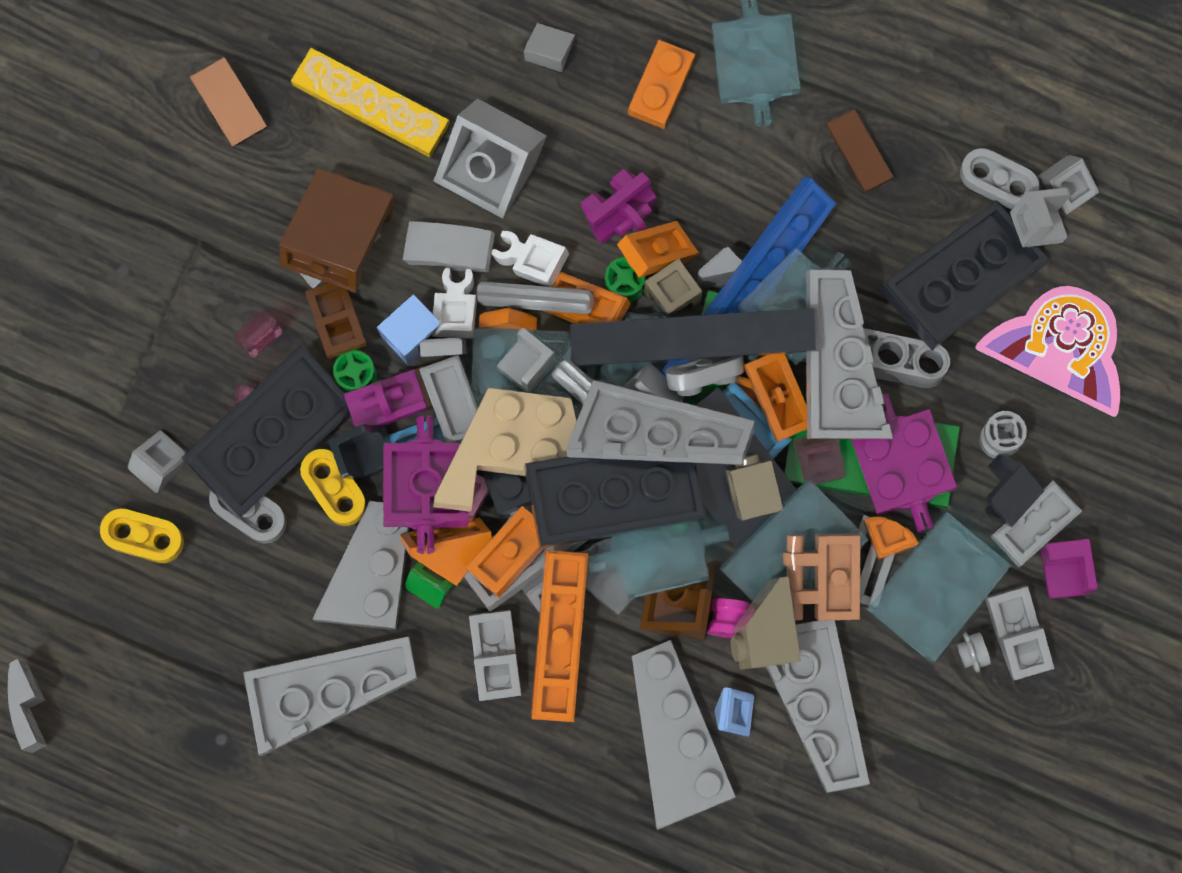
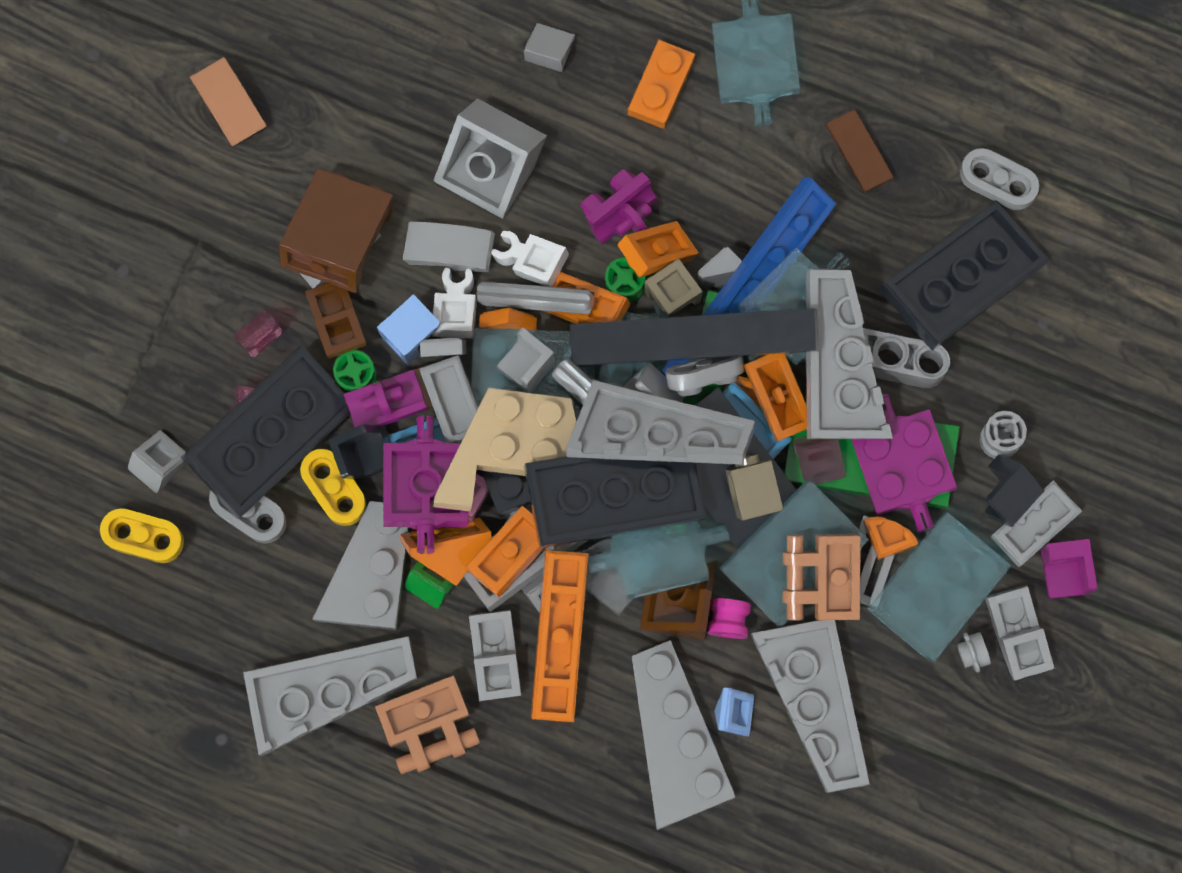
light grey slope [8,659,47,753] -> none
yellow tile [291,48,450,158] -> none
dark tan slope [731,577,801,670] -> none
sticker [976,286,1120,417] -> none
light grey panel [1010,188,1071,247] -> none
light grey slope [1038,155,1099,214] -> none
none -> nougat plate [375,675,480,775]

